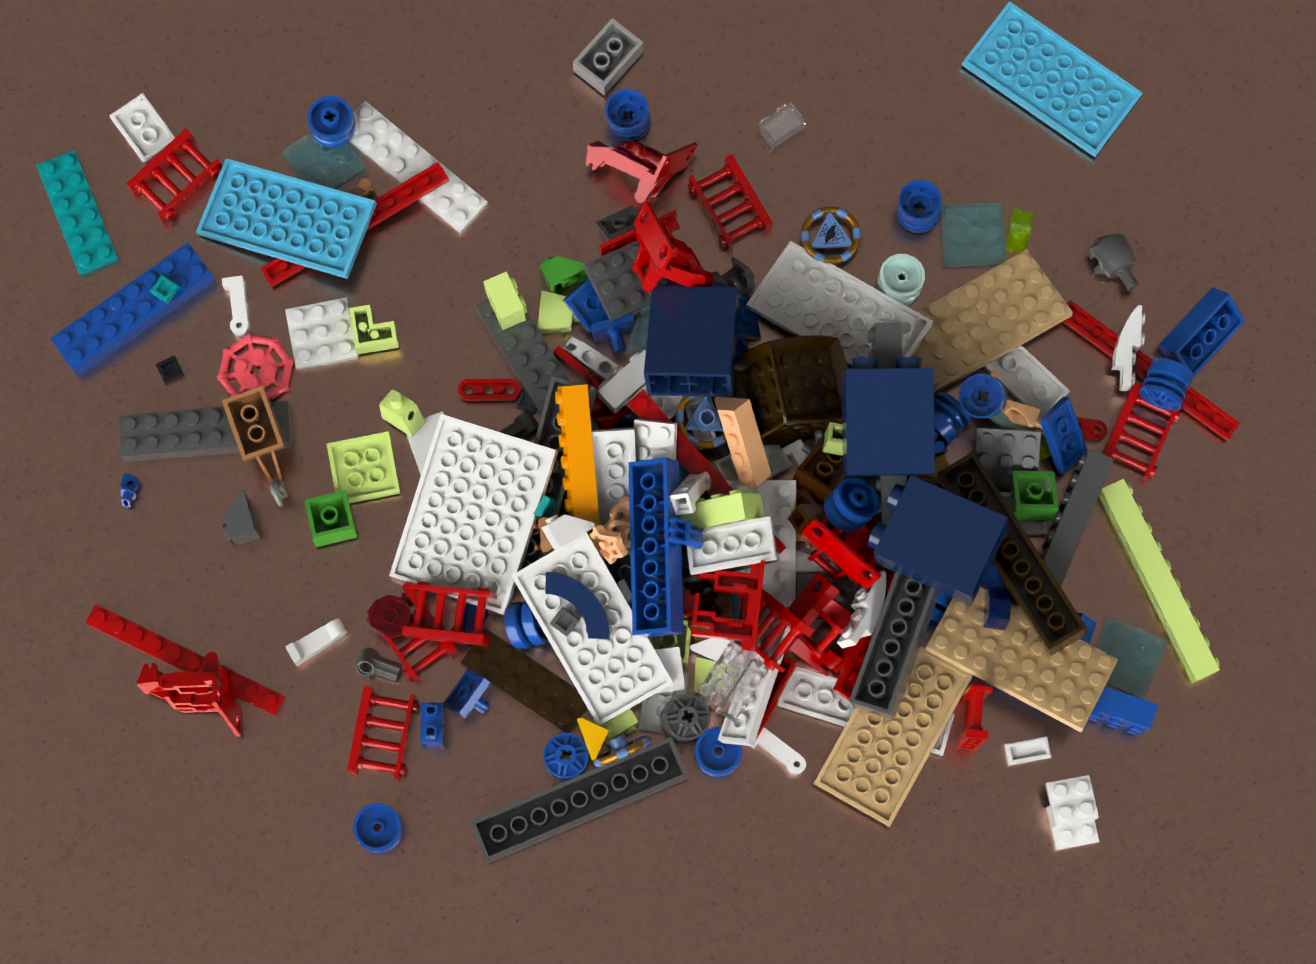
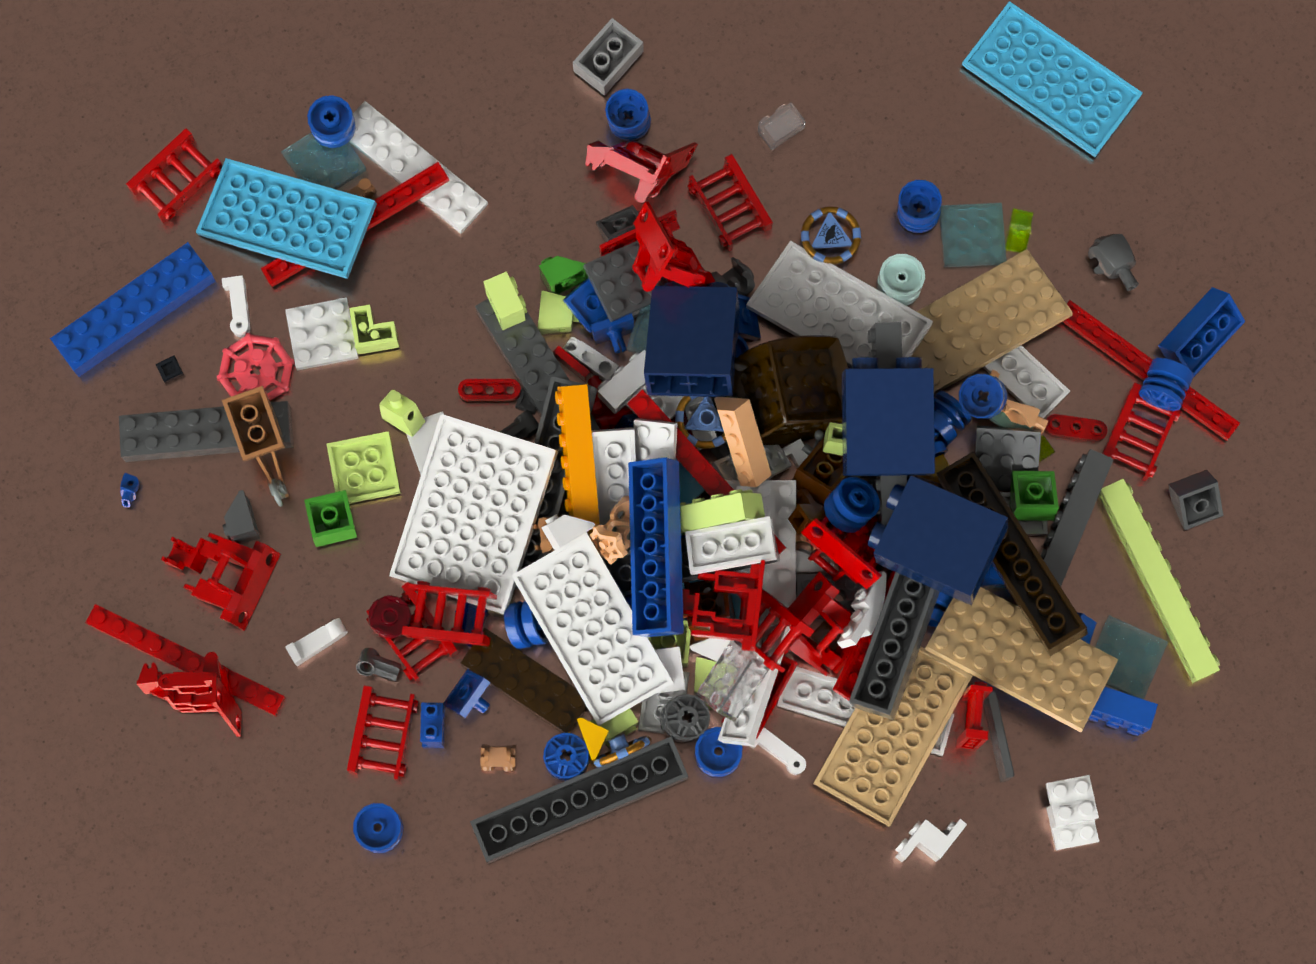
teal plate [36,150,119,276] -> none
white tile [109,93,176,164] -> none
teal tile [150,275,180,304] -> none
teal tile [533,495,557,518] -> none
dark blue tile [545,572,610,639] -> none
dark grey tile [550,606,580,637] -> none
dark grey tile [617,579,632,605] -> none
blue arm [668,518,704,549] -> none
white leg [670,472,711,516] -> none
clear blue slope [983,587,1011,630] -> none
white tile [1004,736,1051,766] -> none
blue plate [1039,397,1088,474] -> none
white slope [1112,305,1145,391] -> none
none -> red container [161,533,281,631]
none -> medium nougat piece [480,744,516,771]
none -> white bracket [895,819,967,862]
none -> dark grey tile [983,691,1015,783]
none -> dark grey slope [1168,470,1224,530]

